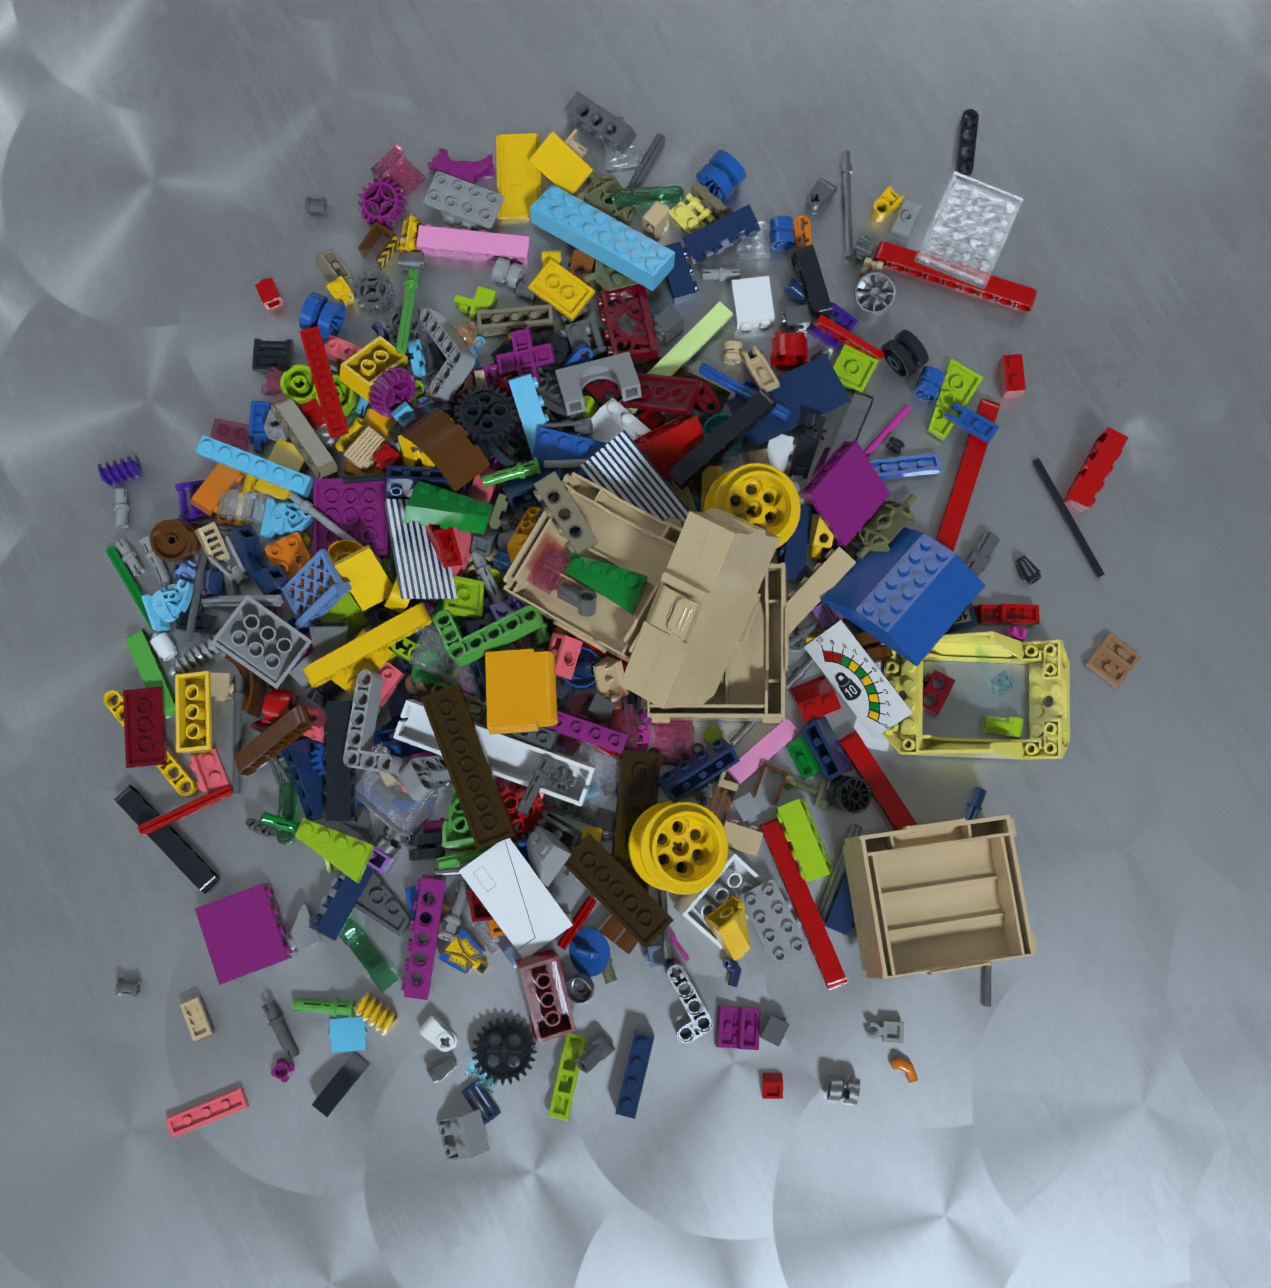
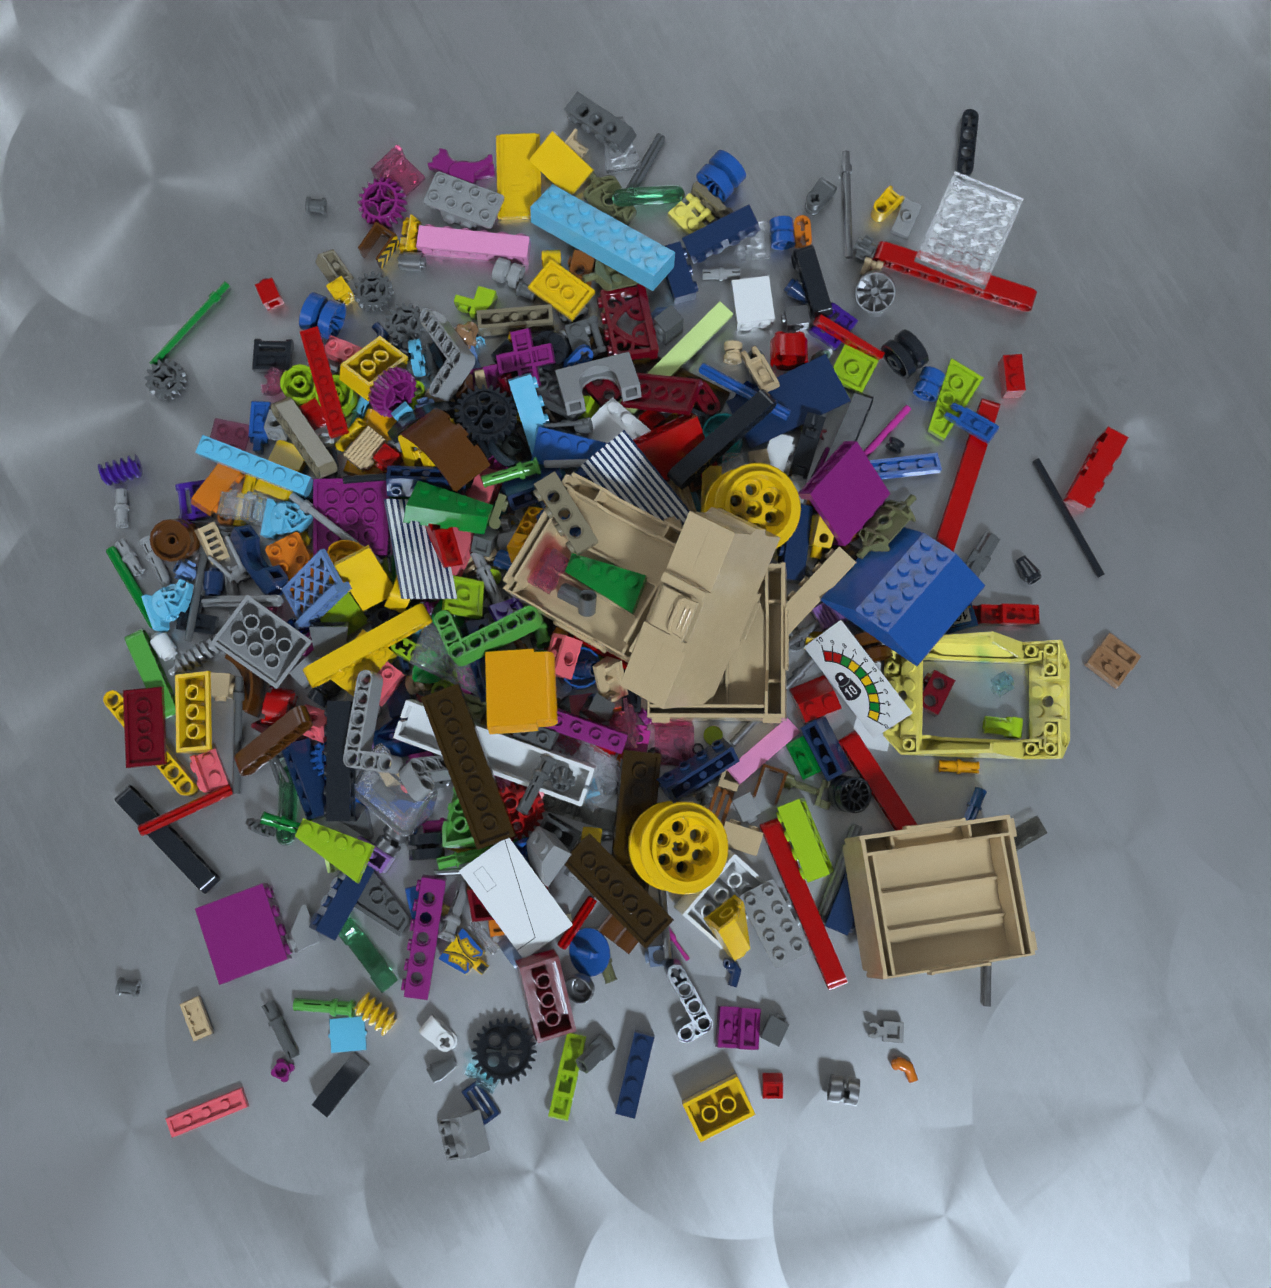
bright green axle [396,268,419,354] -> none
tan brick [642,201,670,242] -> none
dark pink plate [1002,626,1027,642] -> none
none -> dark grey gear [144,359,187,400]
none -> green bar [149,281,230,365]
none -> yellow brick [682,1074,756,1143]
none -> light orange pin [938,759,980,775]
none -> clear smoke plate [1014,816,1048,851]

